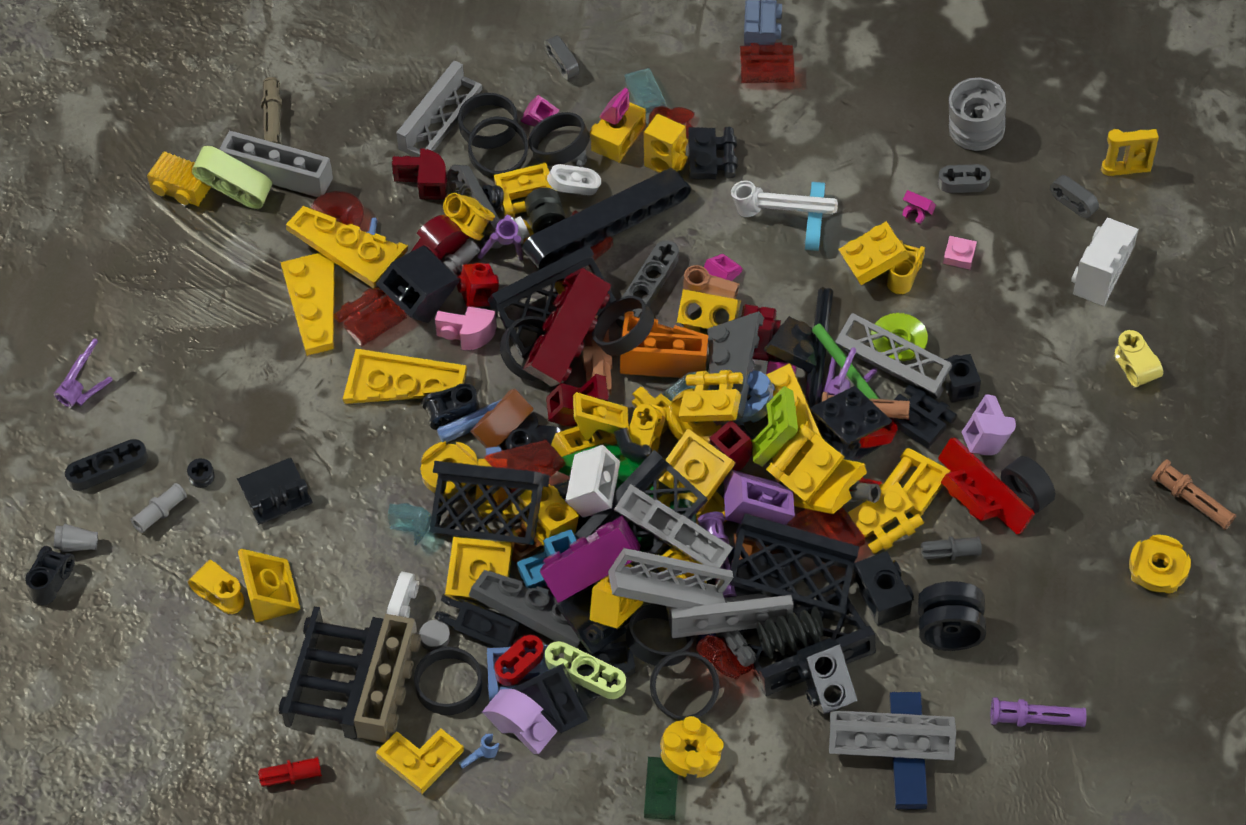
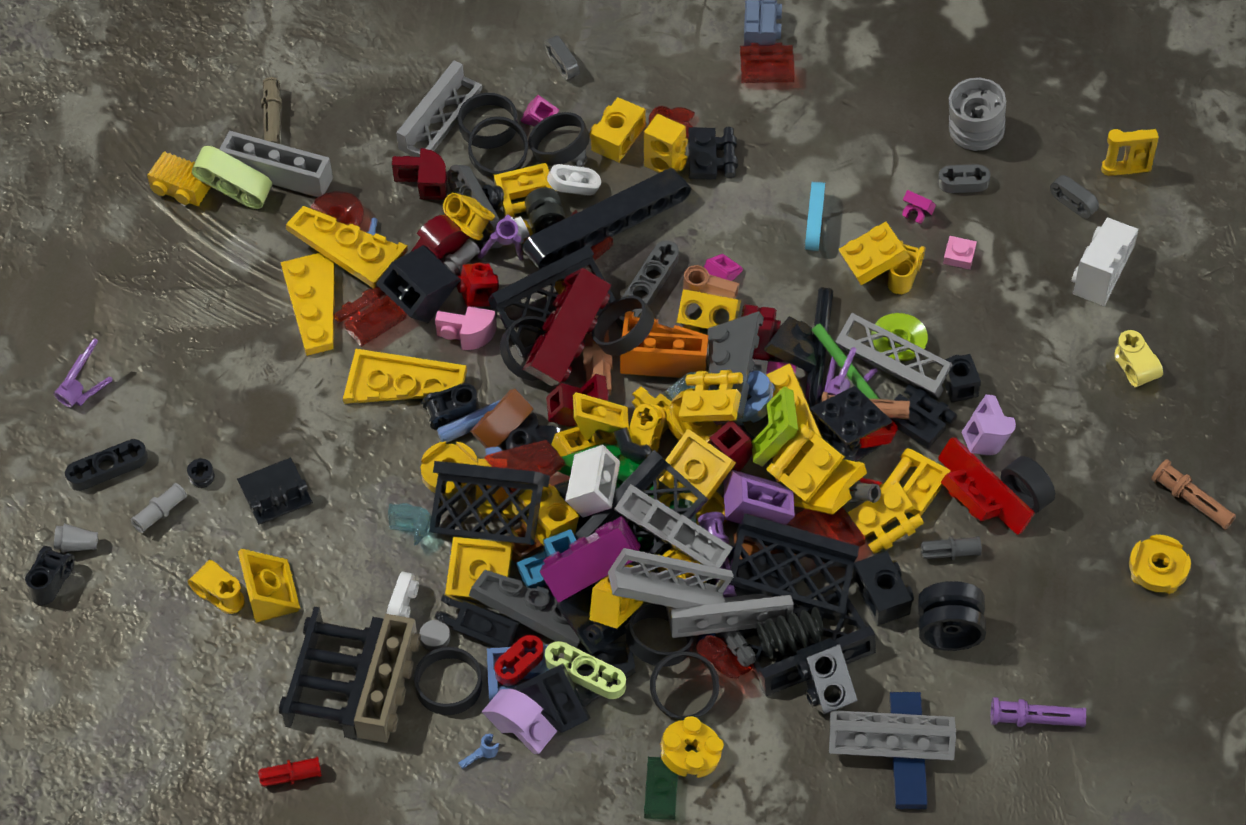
yellow plate [376,728,464,794] -> none
dark pink slope [600,88,629,125] -> none
clear light blue plate [624,68,666,114] -> none
white axle [731,181,838,217] -> none

